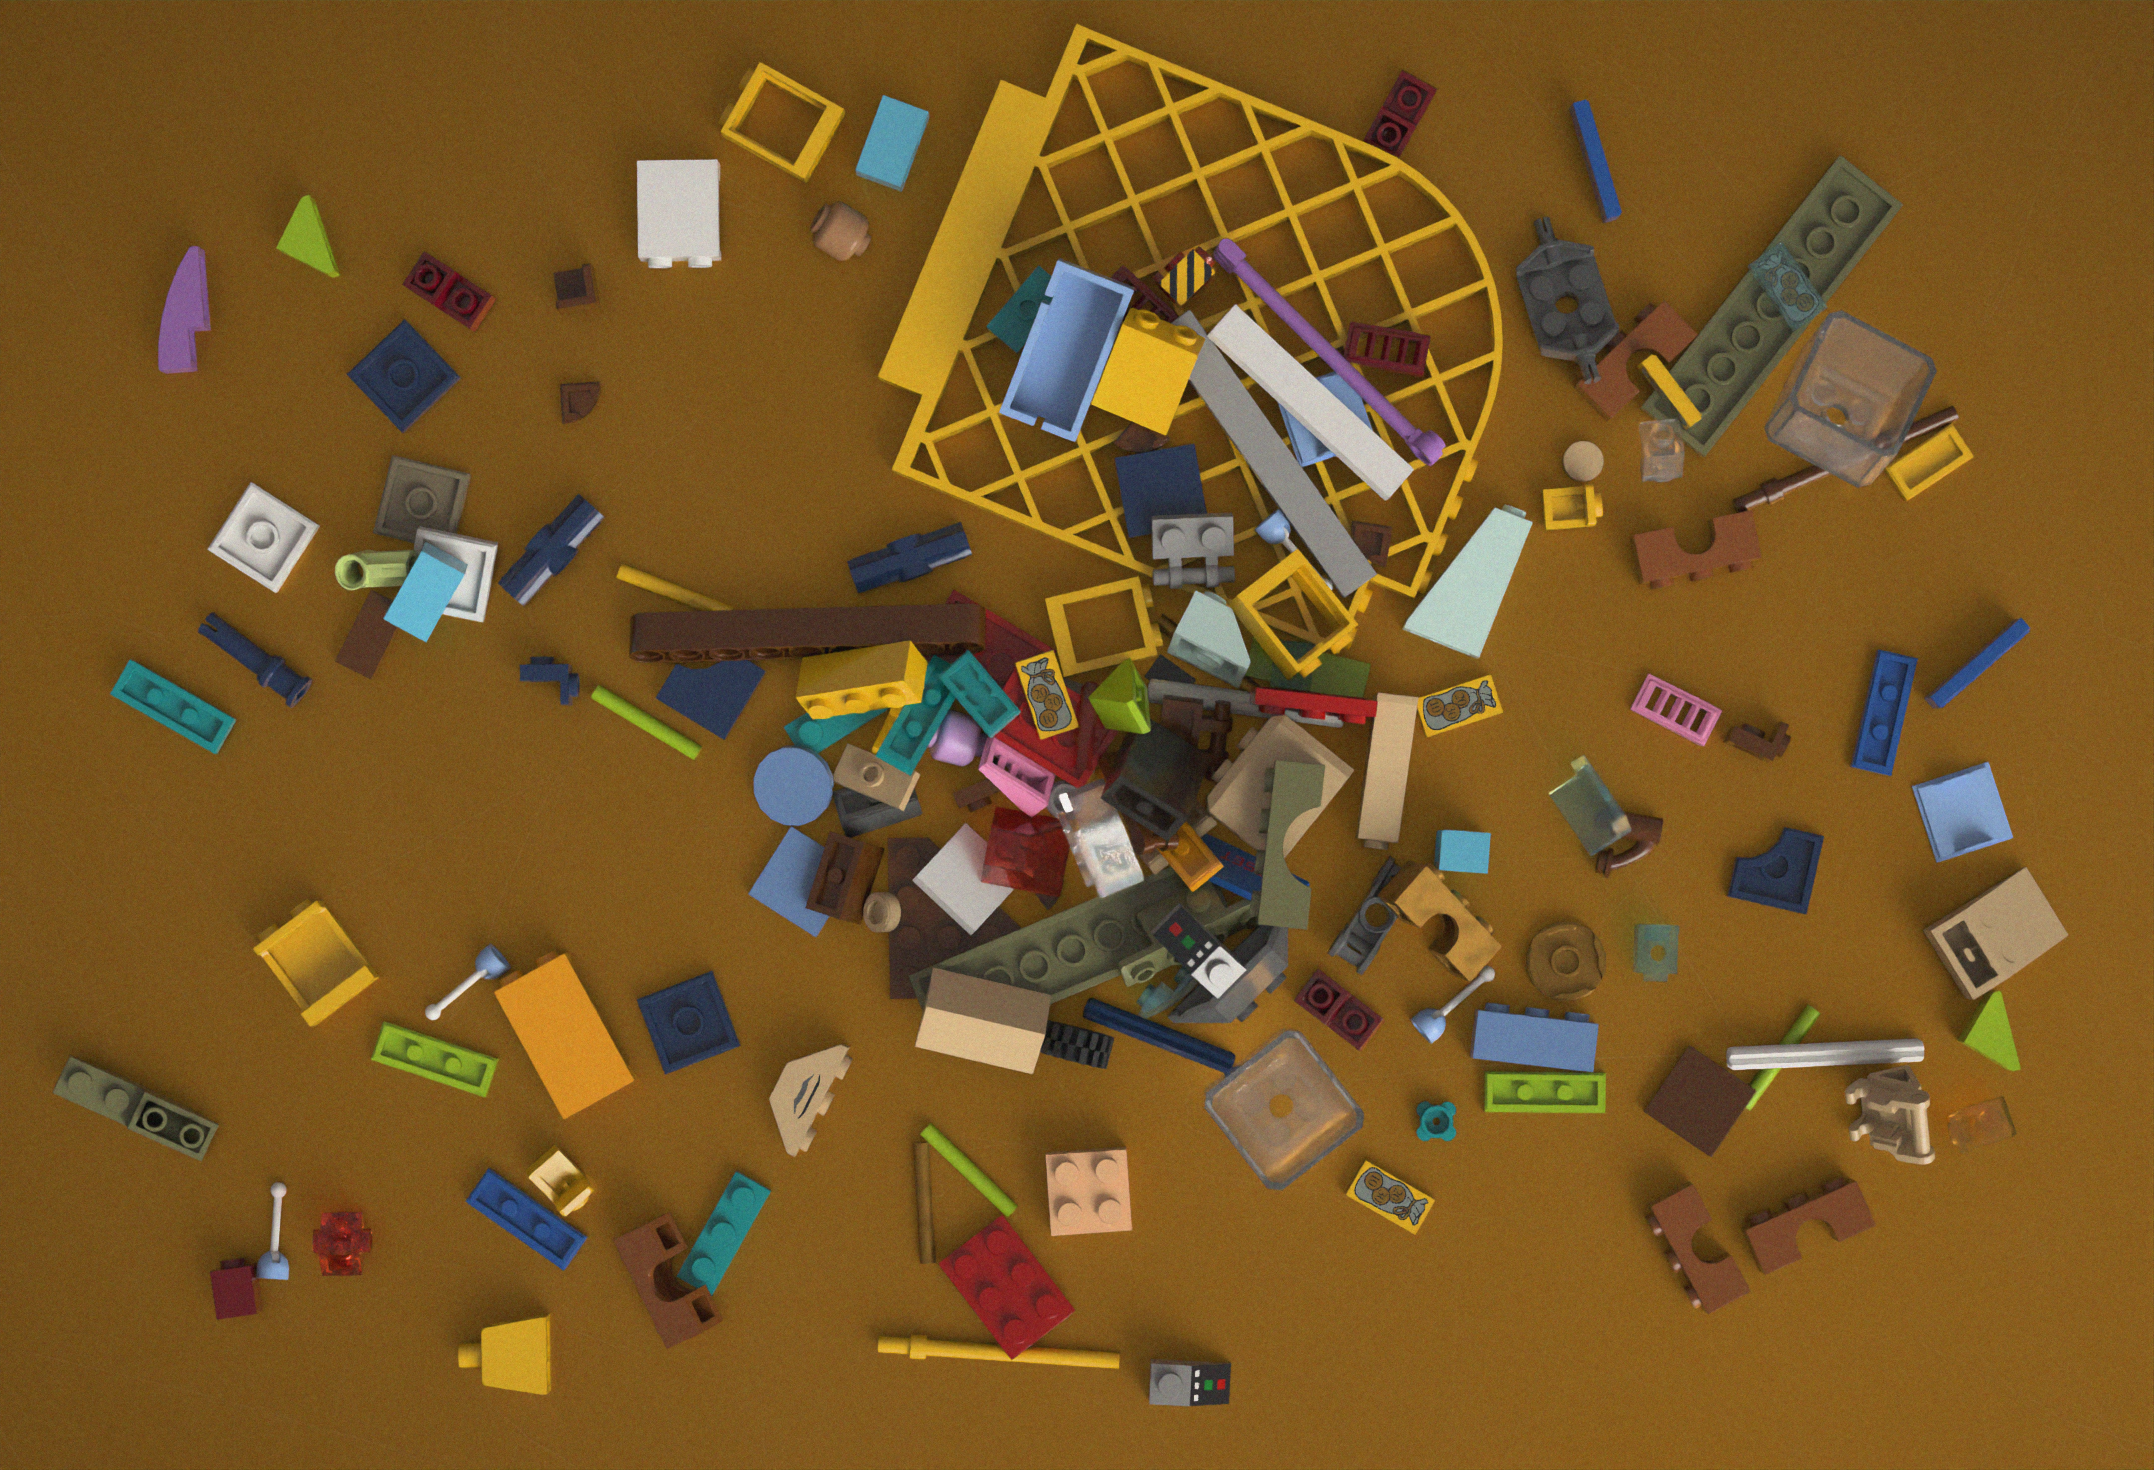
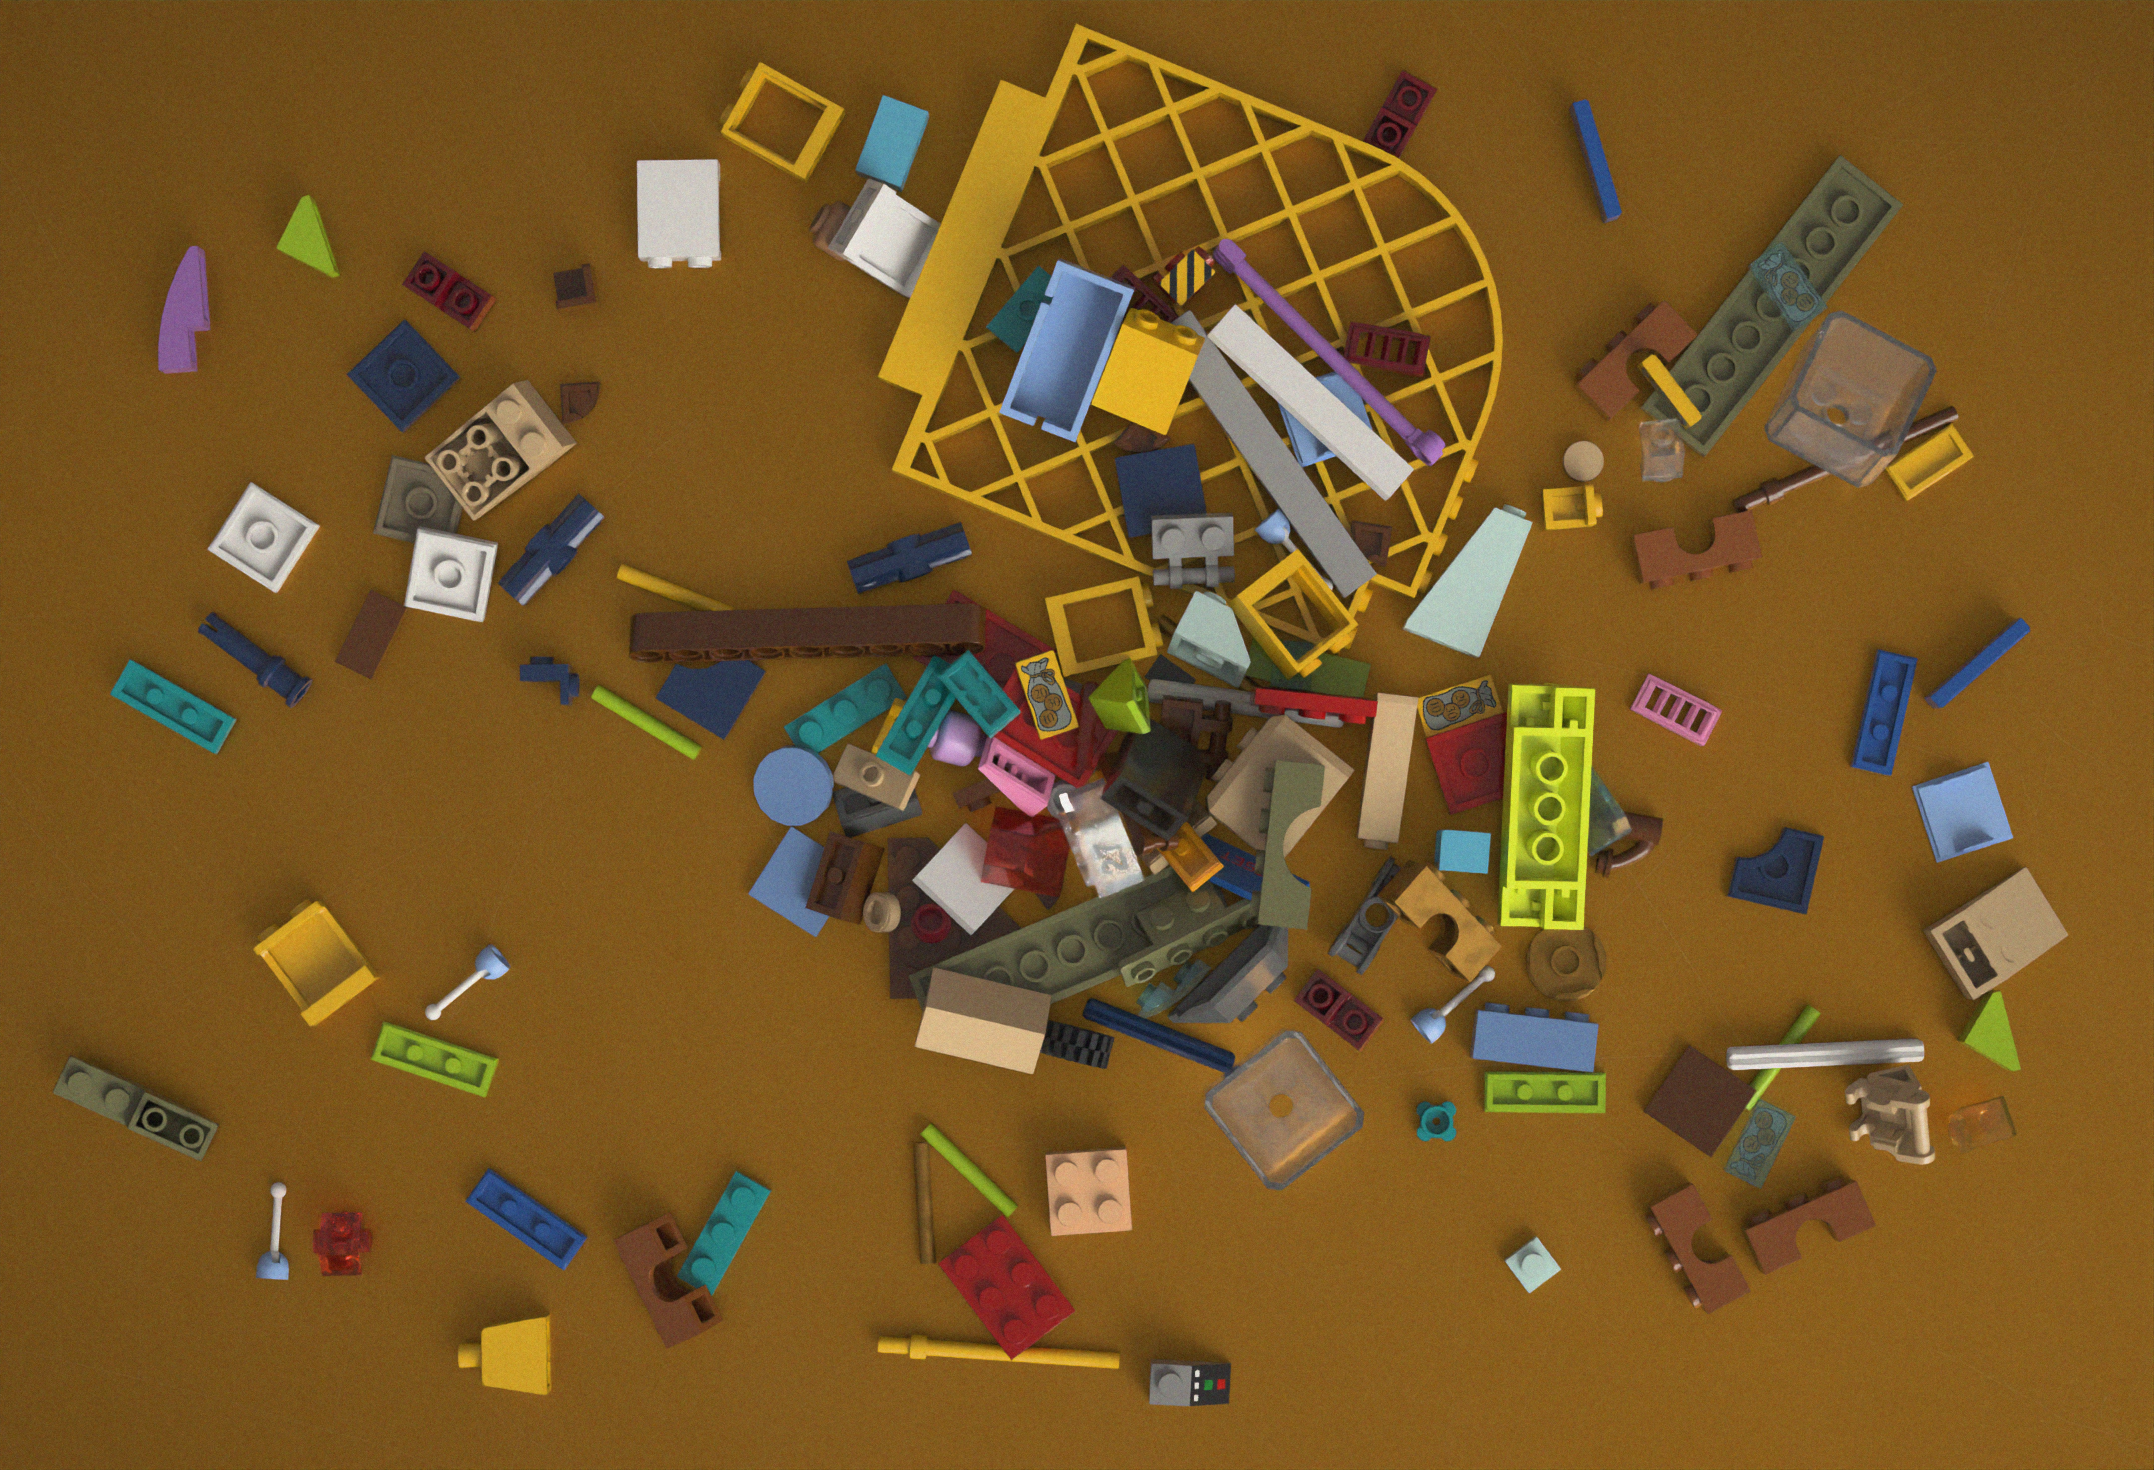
dark red brick [210,1257,263,1320] -> none
yellowish green piece [335,549,418,590] -> none
medium azure panel [383,542,468,642] -> none
light orange panel [494,950,638,1120] -> none
yellow bracket [525,1144,594,1217] -> none
dark blue tile [637,971,741,1075] -> none
tan slope [769,1043,853,1157] -> none
yellow brick [795,640,928,719] -> none
slope [1151,903,1246,999] -> none
tile [1345,1160,1435,1235] -> none
dark grey plate [1516,217,1619,384] -> none
clear light blue brick [1633,924,1679,982] -> none
reddish brown bracket [1724,721,1791,763] -> none
none -> tan slope [425,380,577,521]
none -> white panel [828,179,941,299]
none -> dark red plate [911,903,951,943]
none -> red plate [1425,712,1507,815]
none -> neon yellow slope [1497,683,1595,930]
none -> light aqua plate [1504,1236,1561,1293]
none -> clear light blue tile [1723,1099,1796,1189]

